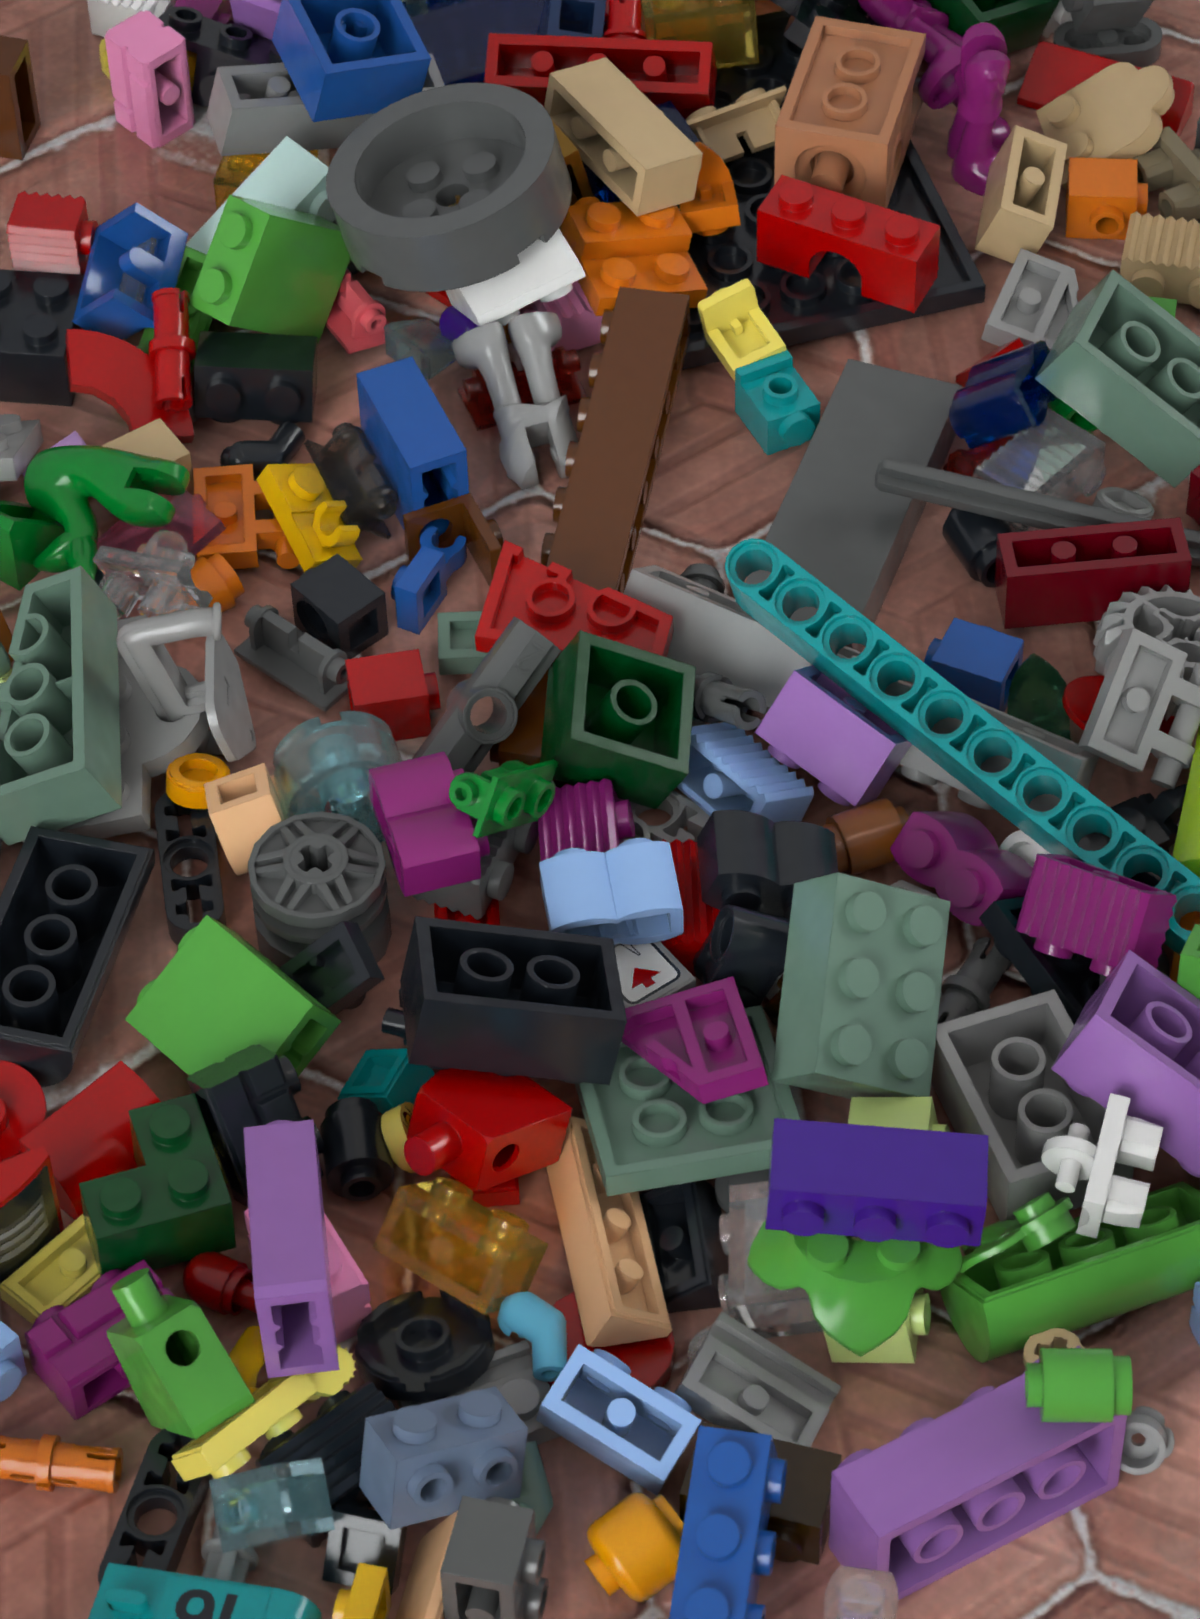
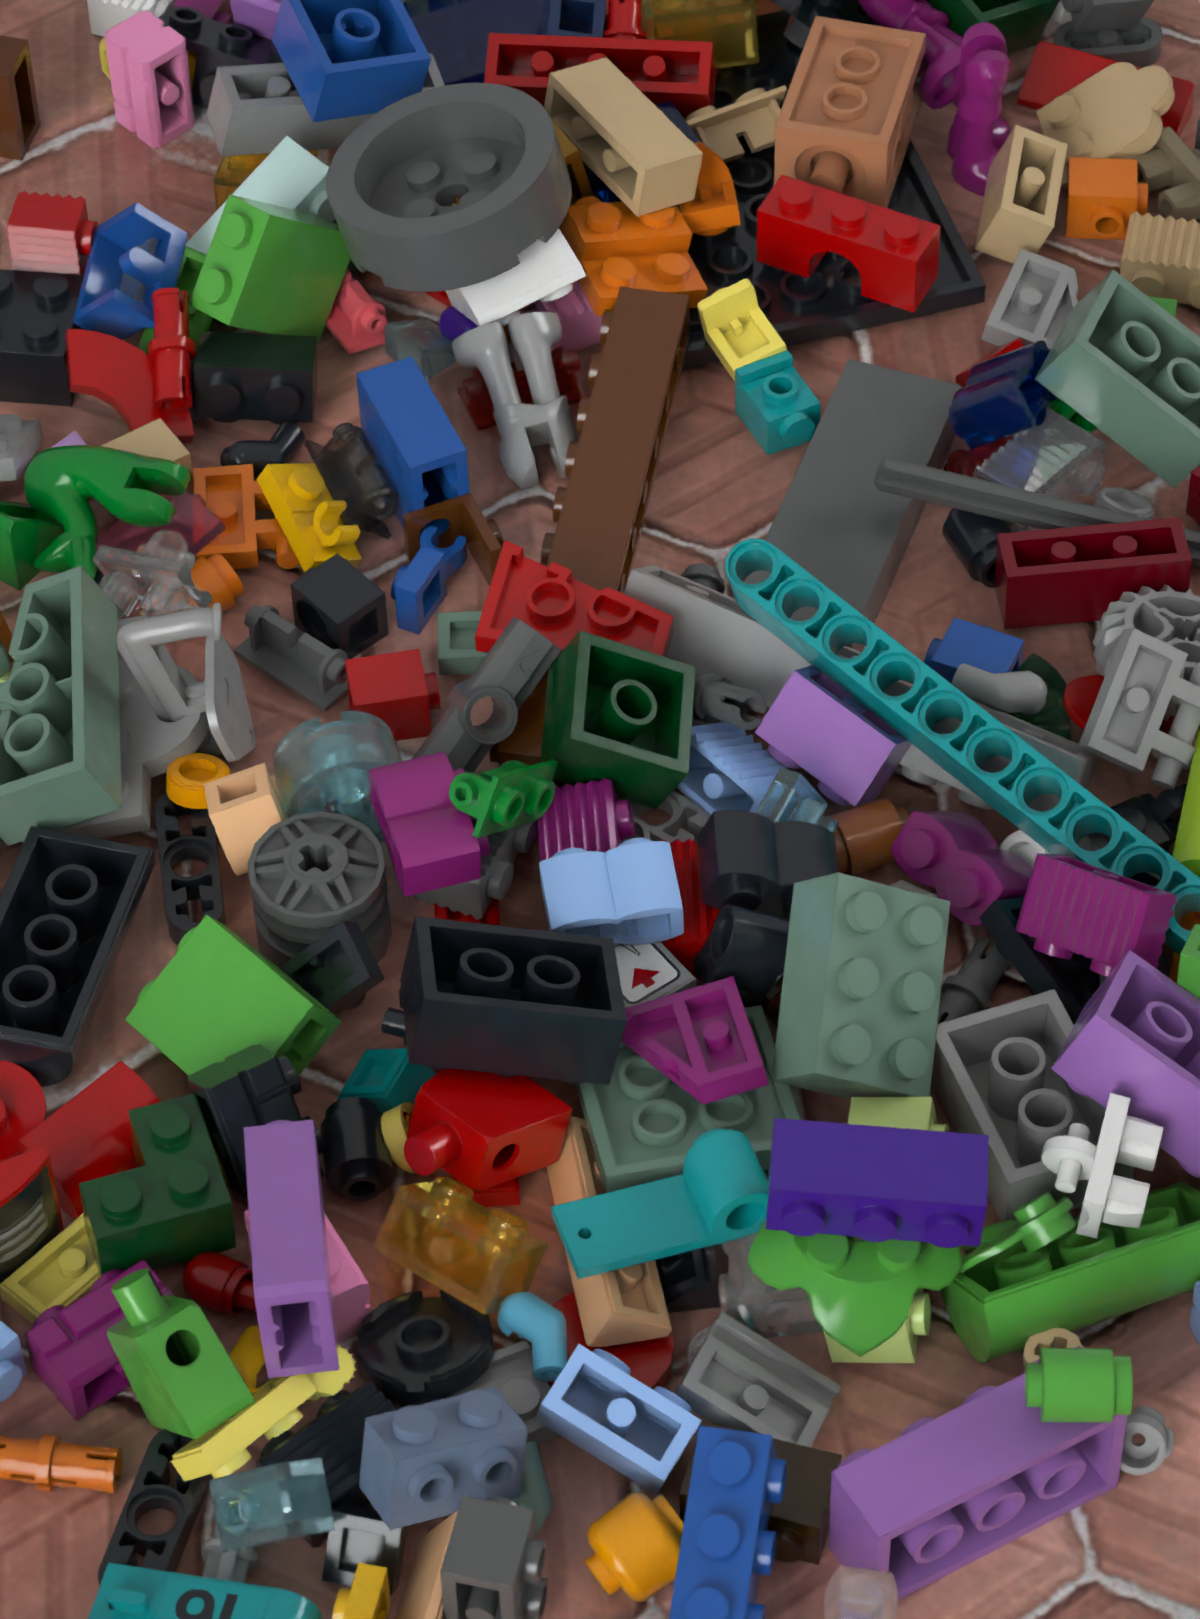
none -> teal door [551,1129,768,1279]
none -> clear light blue tile [755,767,839,833]
none -> light grey arm [952,663,1047,715]

